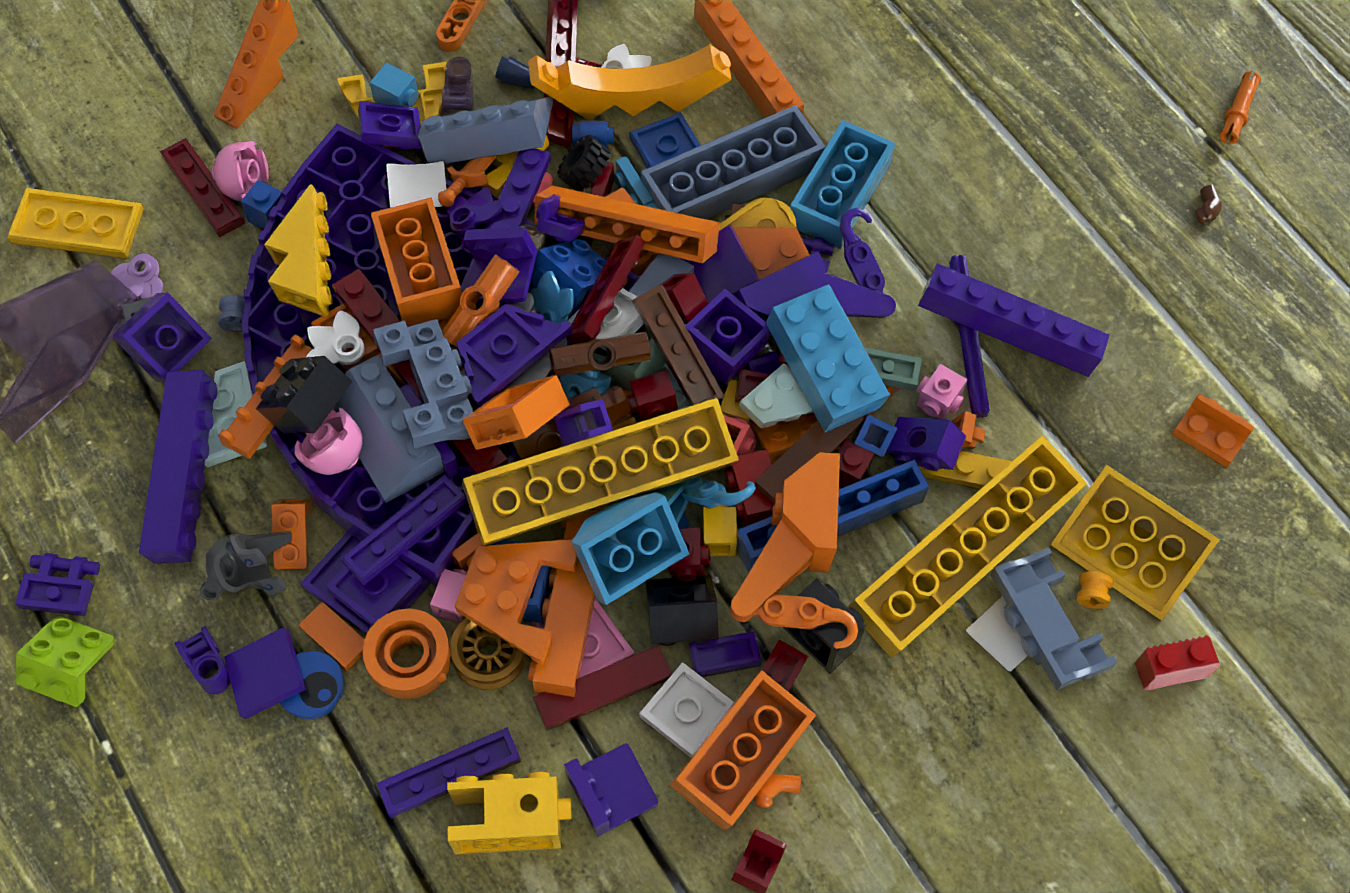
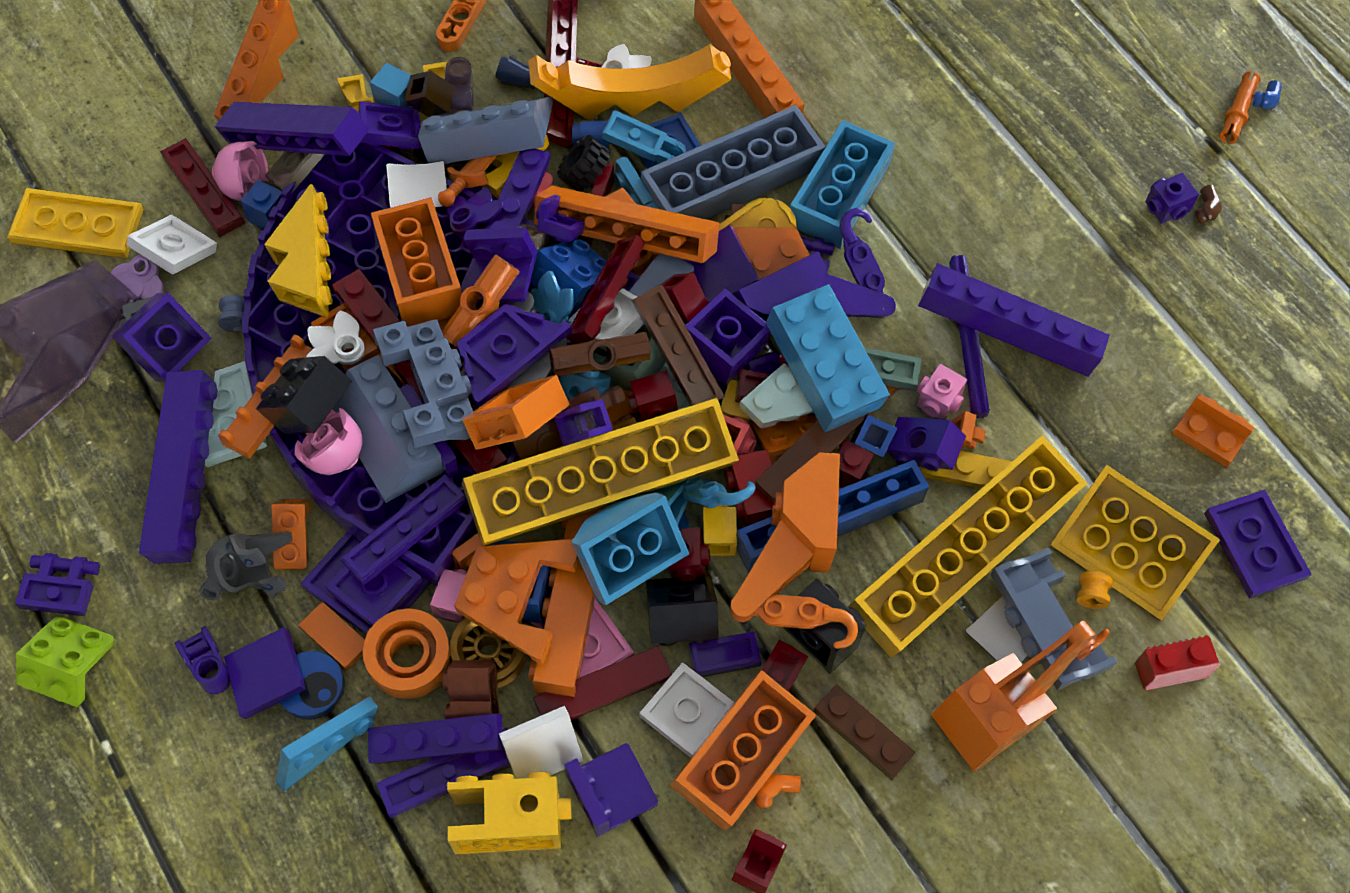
none -> white plate [127,215,217,275]
none -> dark purple brick [215,102,369,156]
none -> dark tan tile [265,151,325,193]
none -> dark azure wing [276,696,378,792]
none -> dark purple plate [368,713,503,764]
none -> dark brown brick [404,70,455,118]
none -> copper brick [443,660,499,719]
none -> white tile [499,706,584,779]
none -> dark azure hinge [601,111,686,164]
none -> reddish brown plate [813,684,915,780]
none -> orange slope [931,620,1110,773]
none -> dark purple brick [1145,172,1199,224]
none -> dark purple plate [1204,490,1312,599]
none -> blue arm [1252,80,1282,110]

